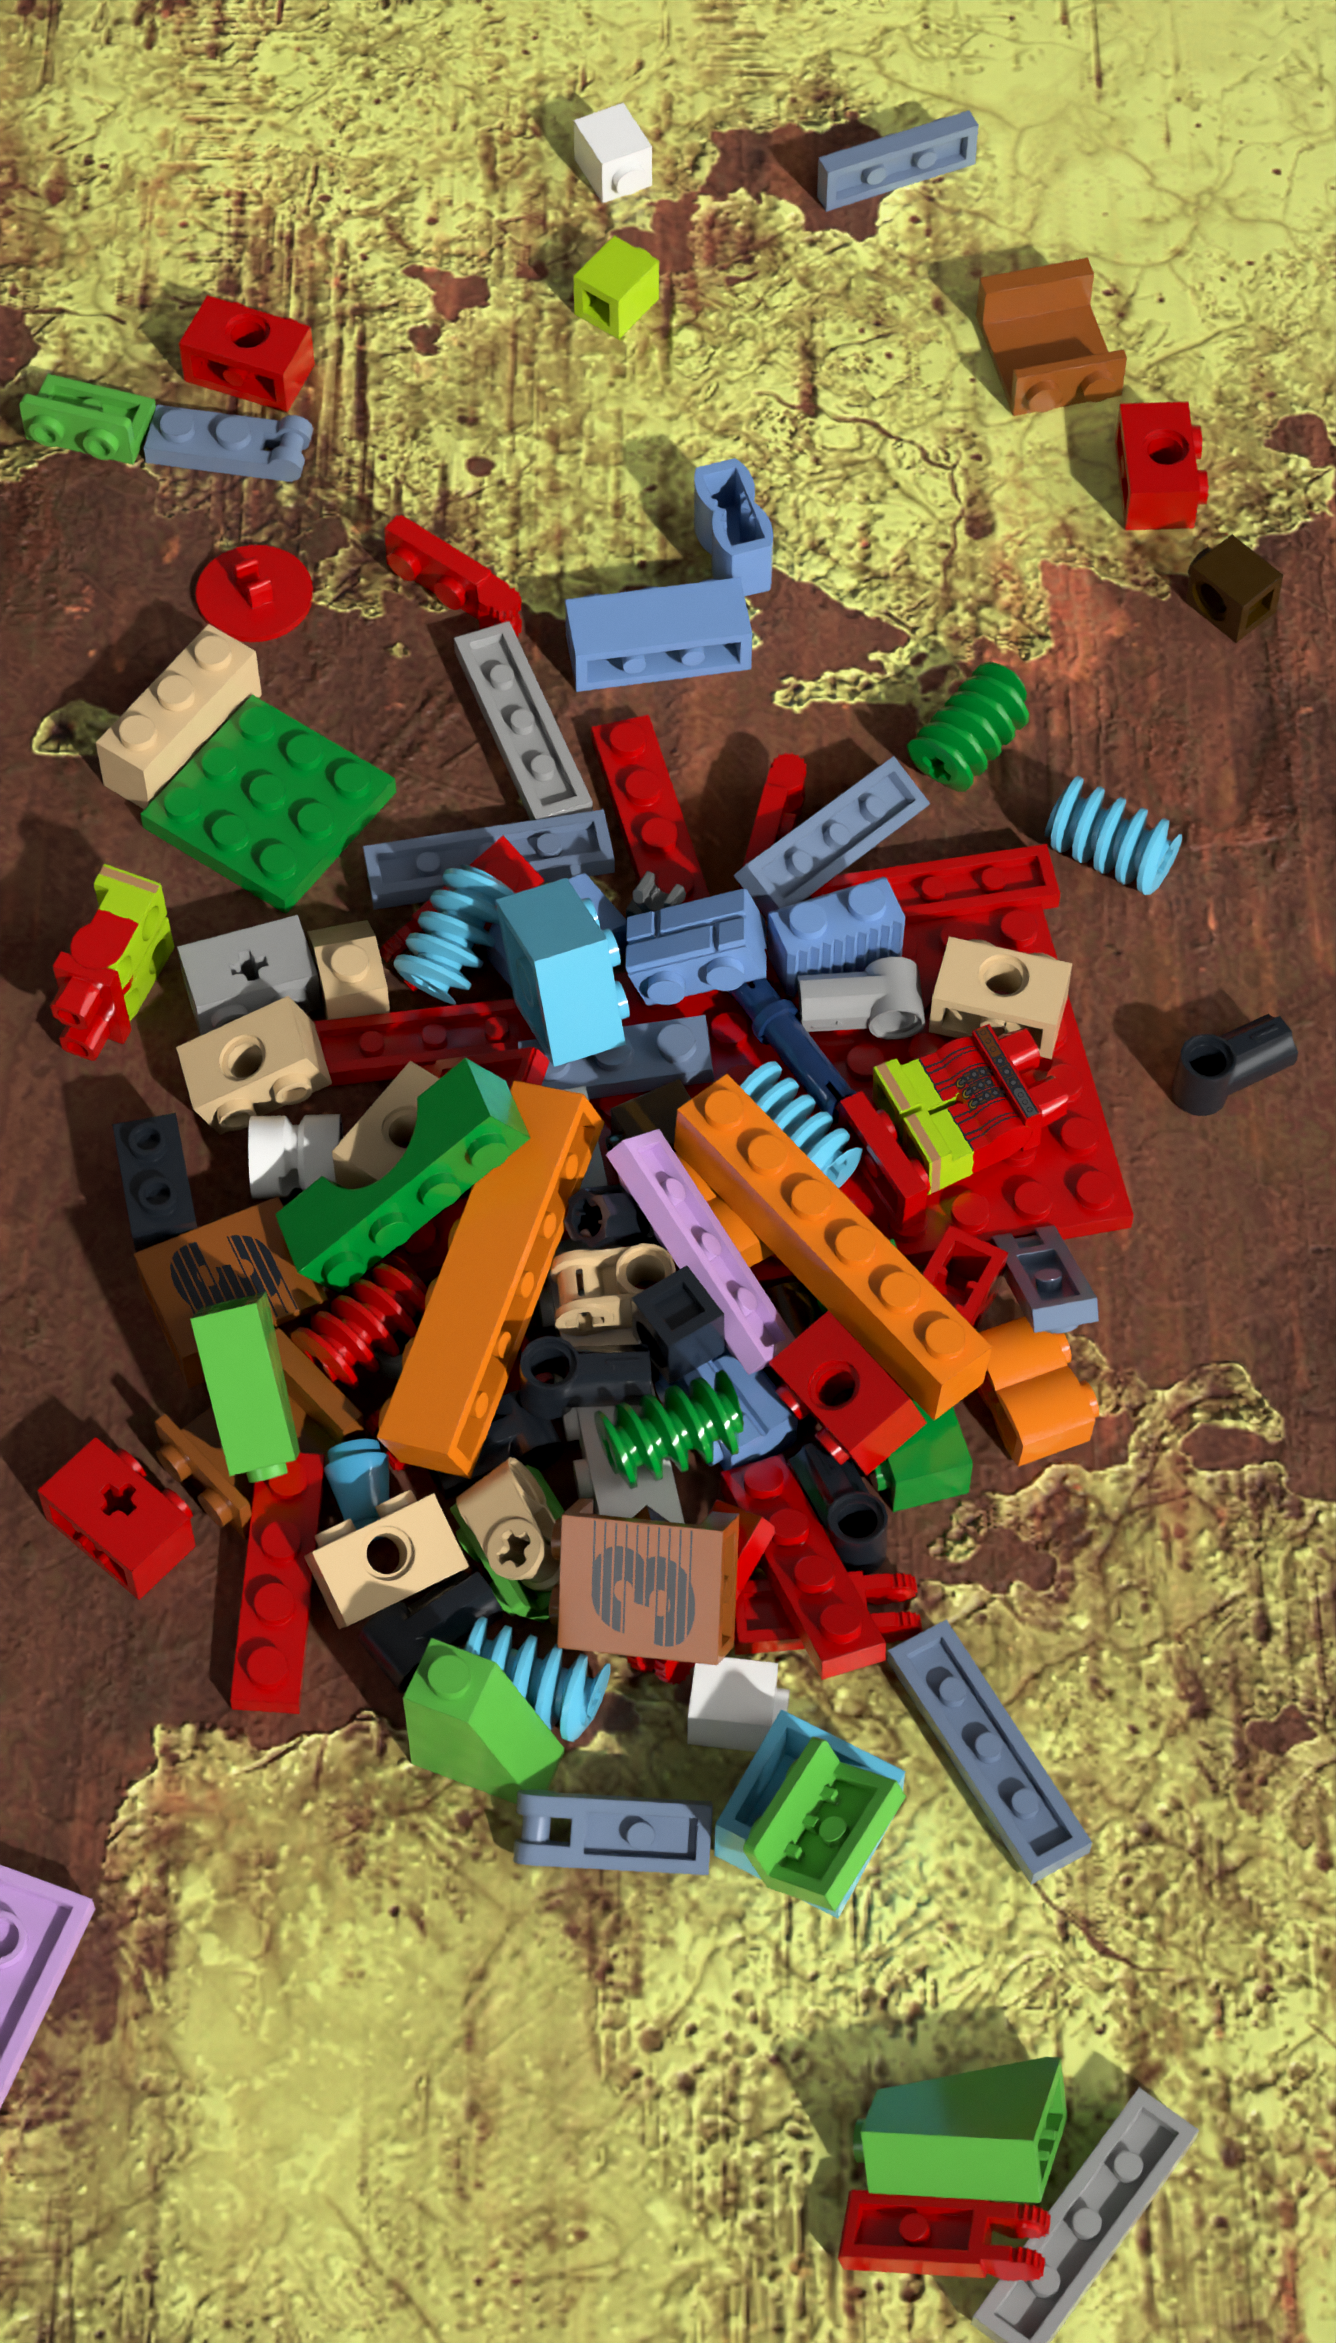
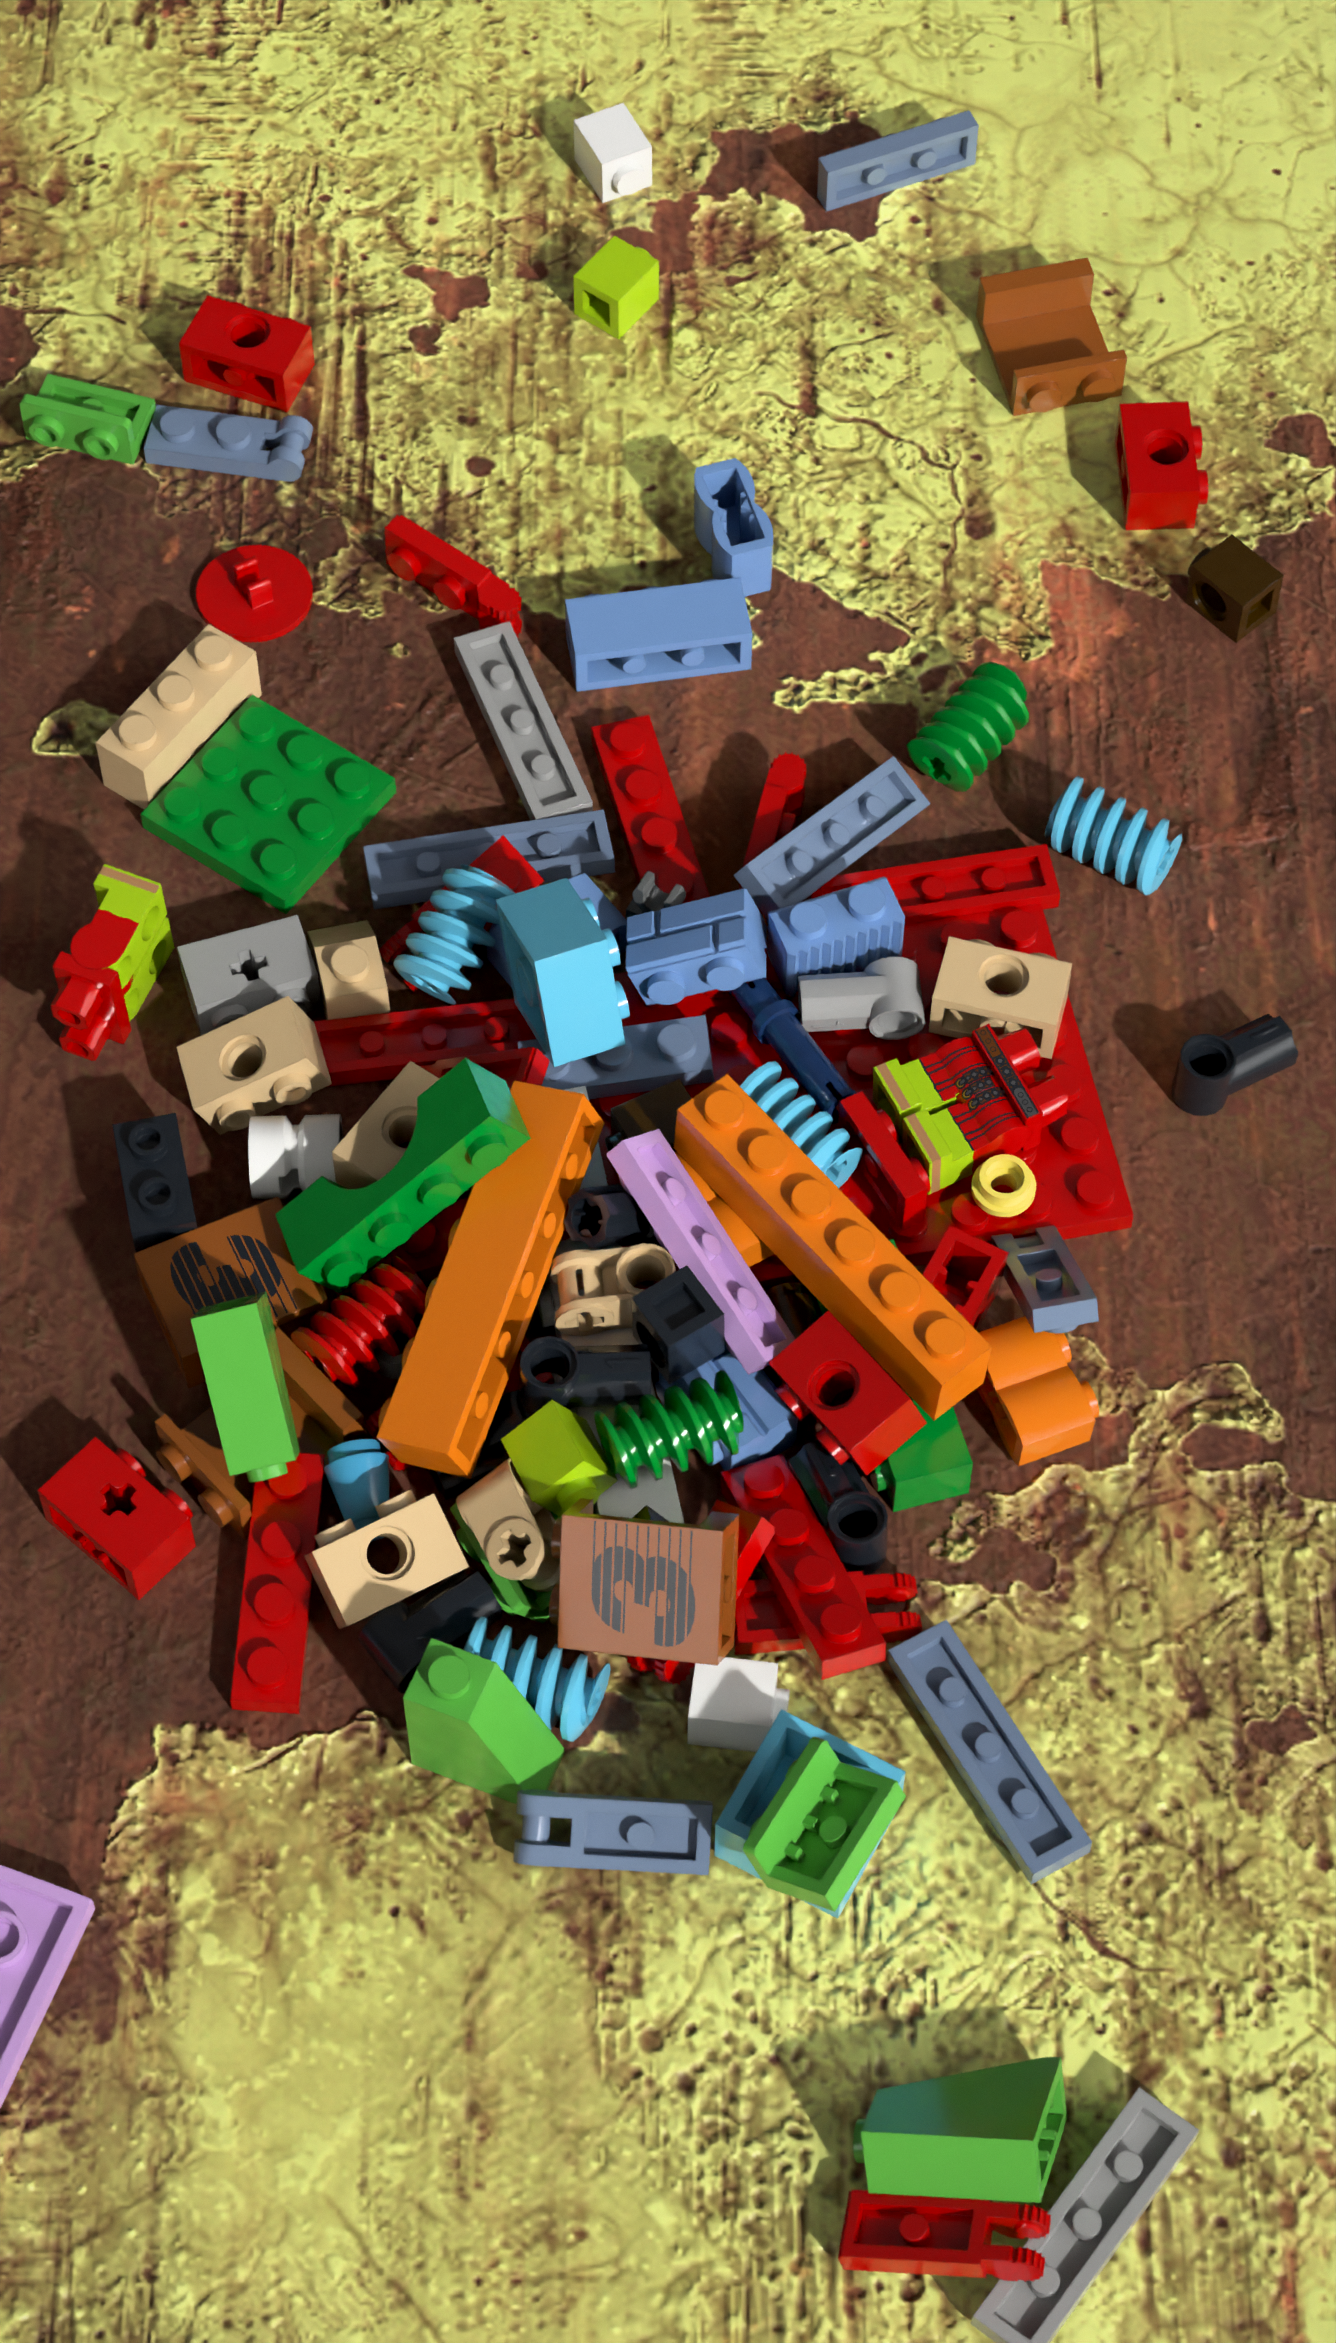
none -> lime brick [501,1400,618,1517]
none -> light yellow plate [971,1154,1036,1217]

